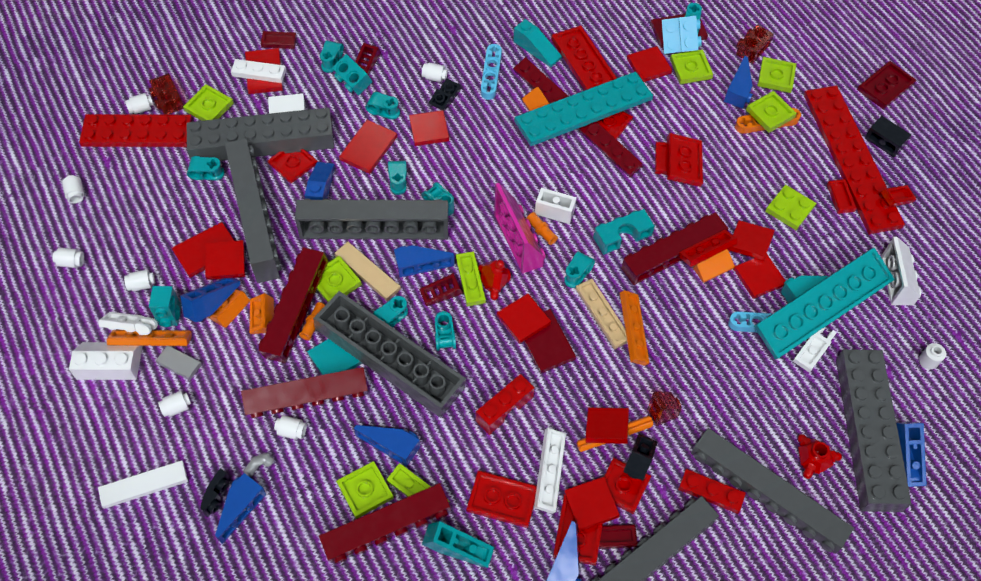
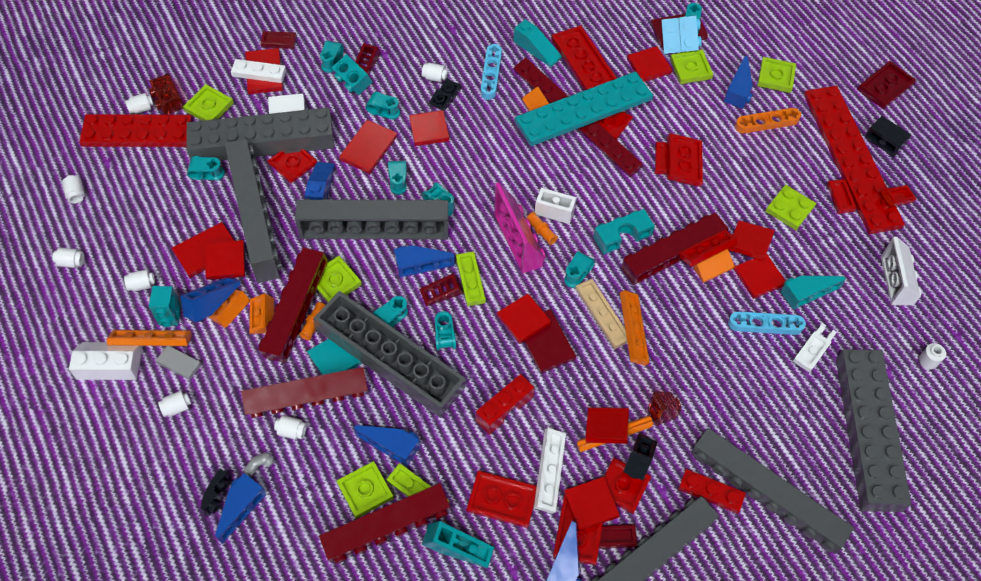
white hinge [98,312,158,335] -> none
white tile [98,461,188,509] -> none
tan tile [334,242,401,301] -> none
red rock [478,260,511,301] -> none
clear red brick [736,24,774,64] -> none
lime plate [746,91,797,133] -> none
teal plate [754,247,895,359] -> none
red rock [797,434,842,479] -> none
blue slope [896,421,927,487] -> none

